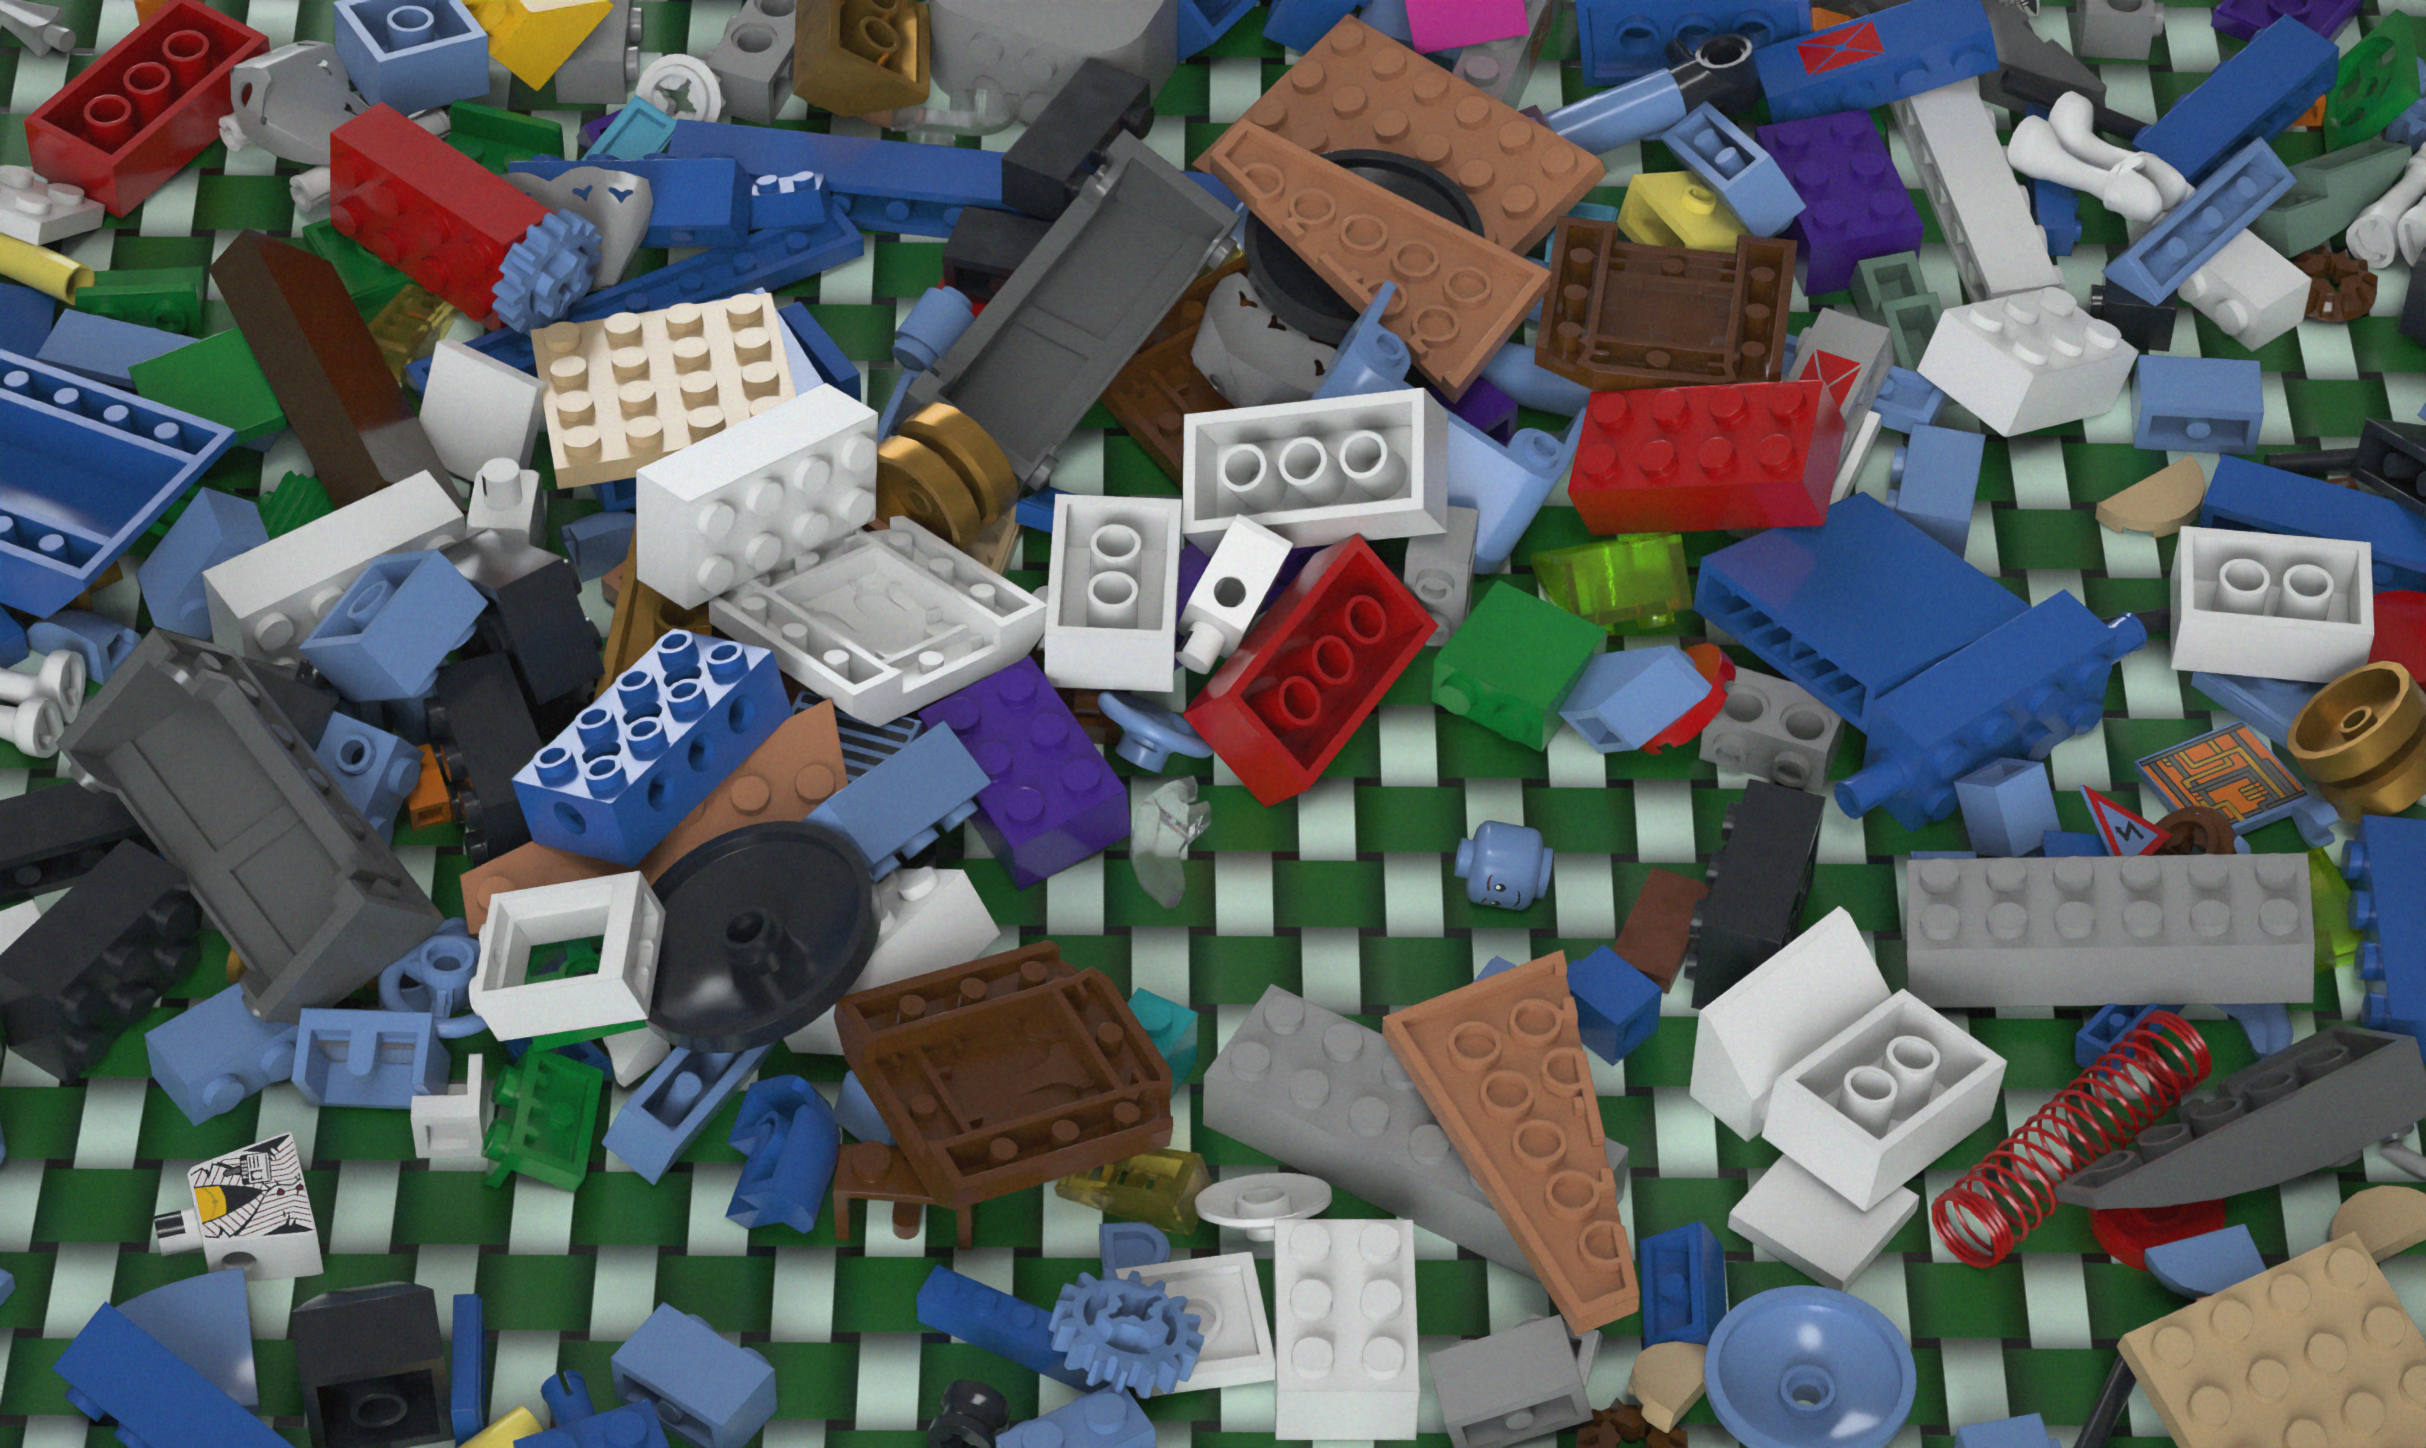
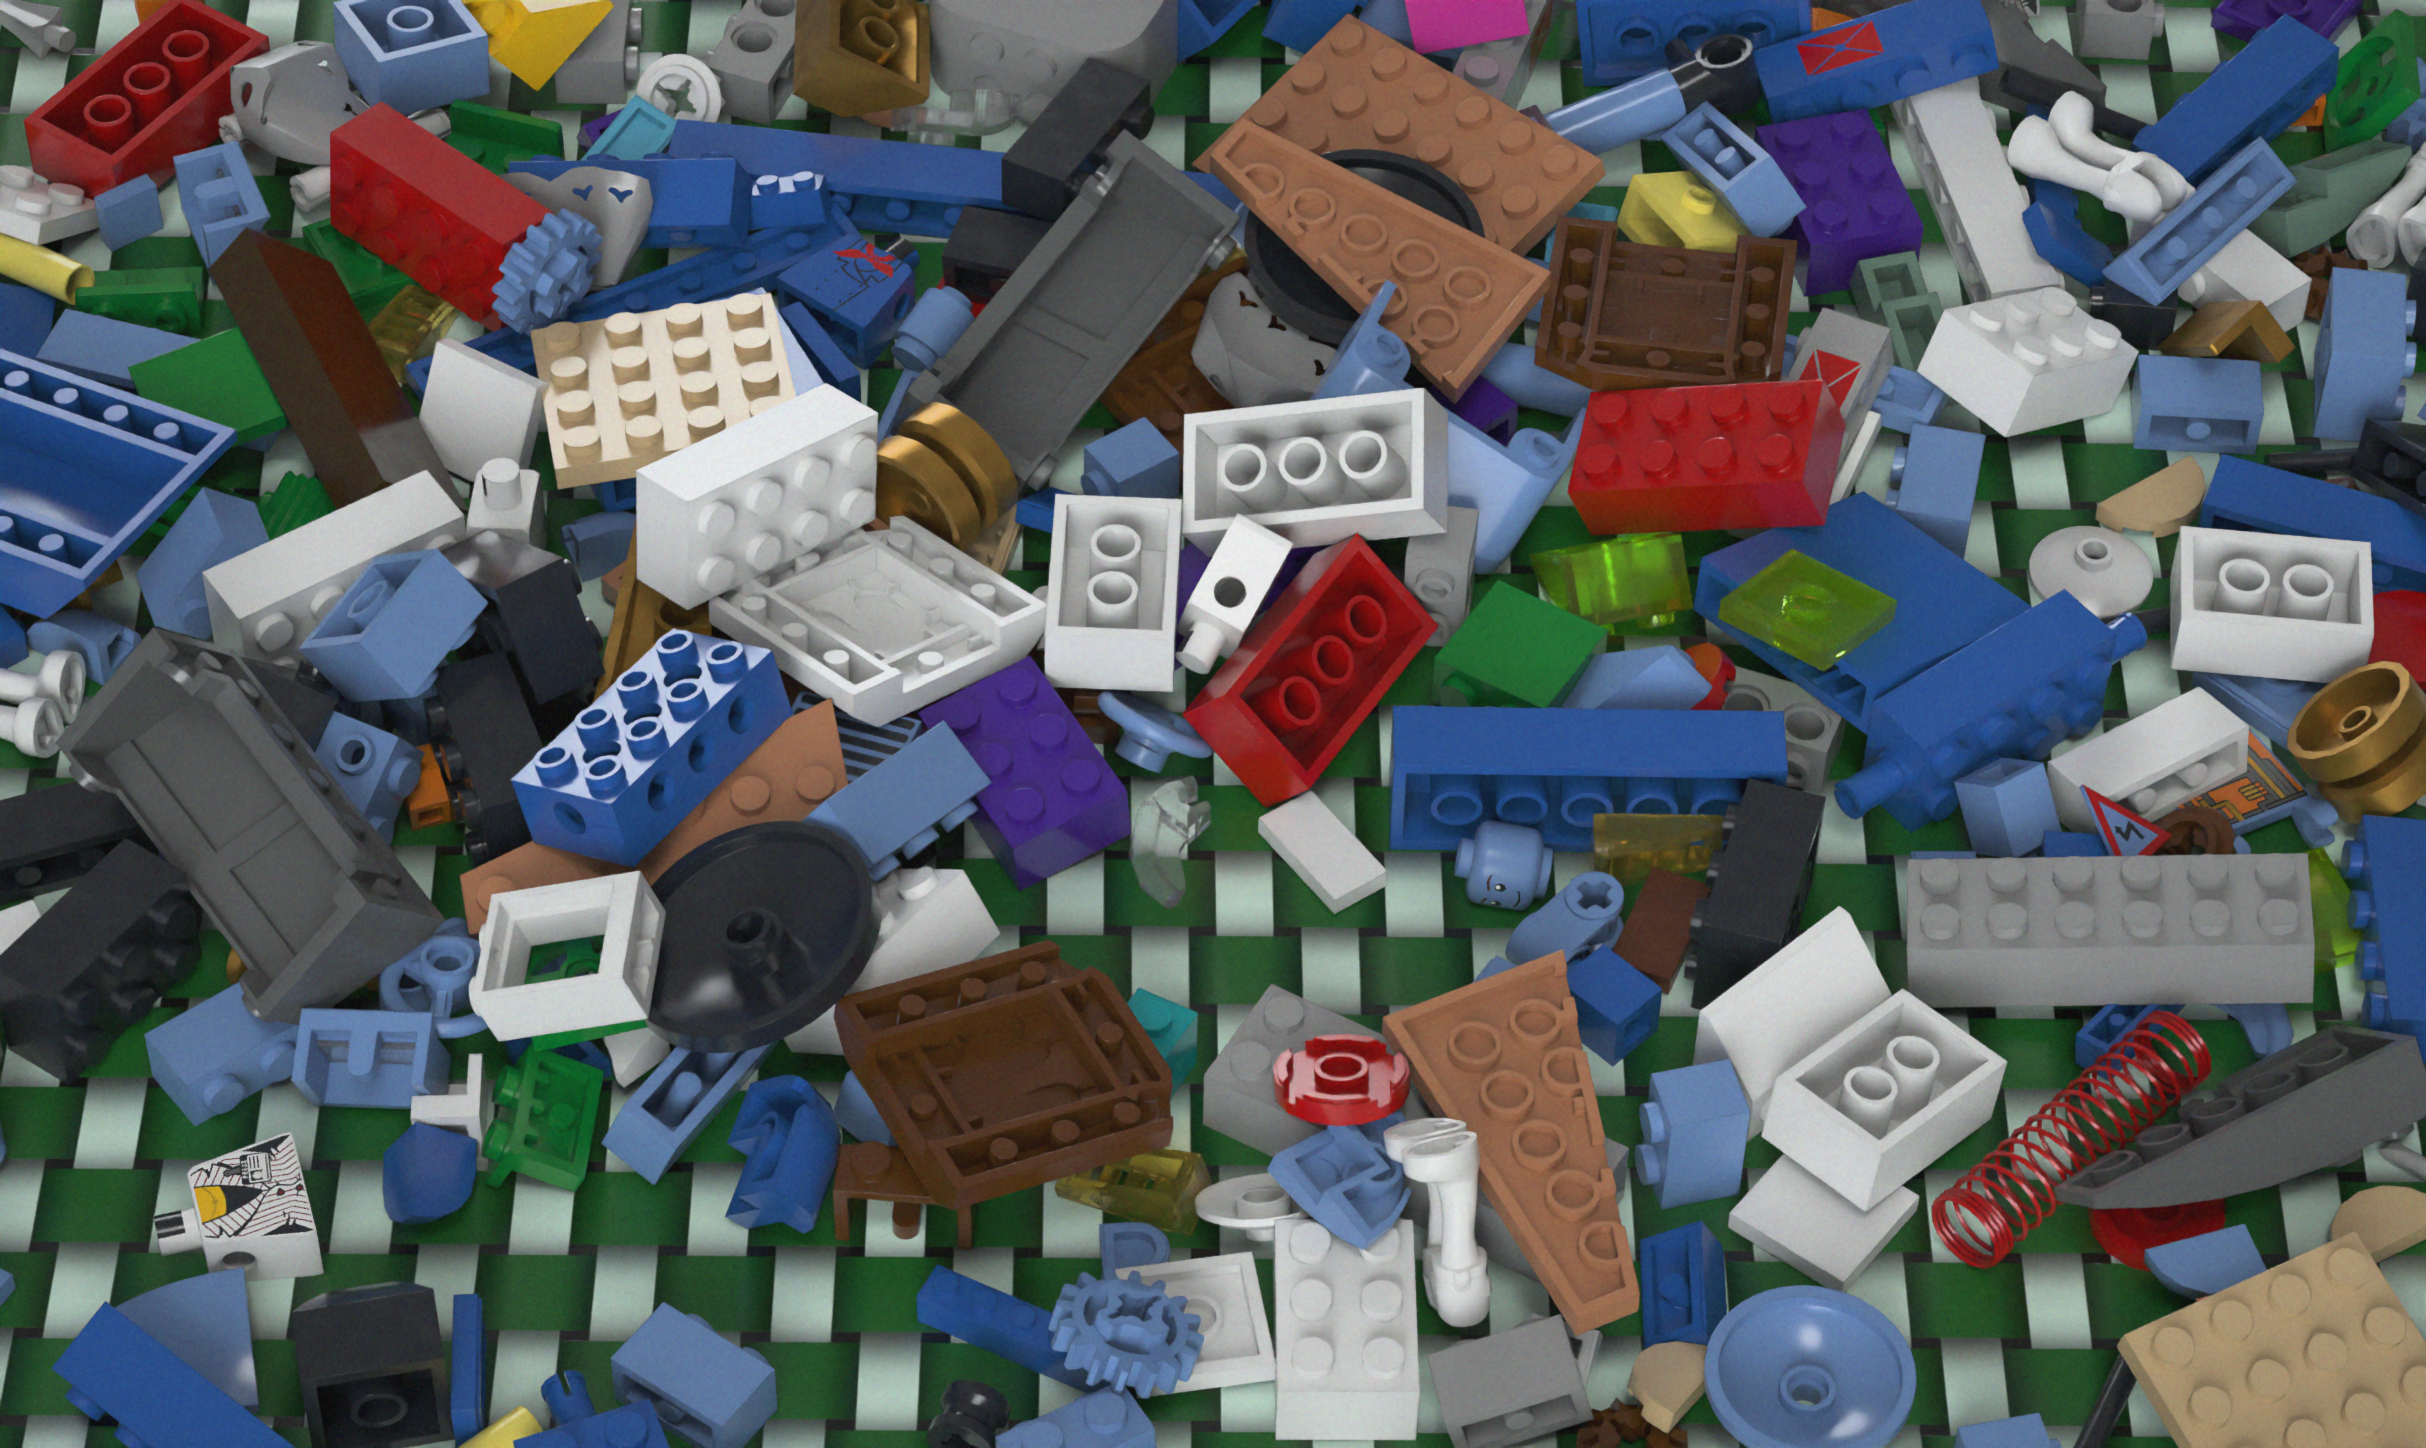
none -> medium blue tile [94,174,163,252]
none -> medium blue window [173,140,271,285]
none -> blue brick [382,1121,477,1224]
none -> blue torso [777,235,920,371]
none -> medium blue brick [1081,417,1180,499]
none -> white tile [1258,790,1388,914]
none -> medium blue brick [1267,1109,1412,1250]
none -> red tile [1273,1034,1410,1126]
none -> white piece [1384,1118,1492,1327]
none -> blue brick [1388,705,1788,854]
none -> medium blue piece [1505,871,1624,966]
none -> clear yellow slope [1589,813,1724,886]
none -> medium blue brick [1634,1059,1750,1210]
none -> clear neon green tile [1718,549,1898,671]
none -> blue tile [2021,201,2114,289]
none -> white dish [2028,526,2153,618]
none -> white brick [2047,687,2249,834]
none -> pearl gold panel [2158,300,2296,363]
none -> medium blue brick [2313,267,2416,442]

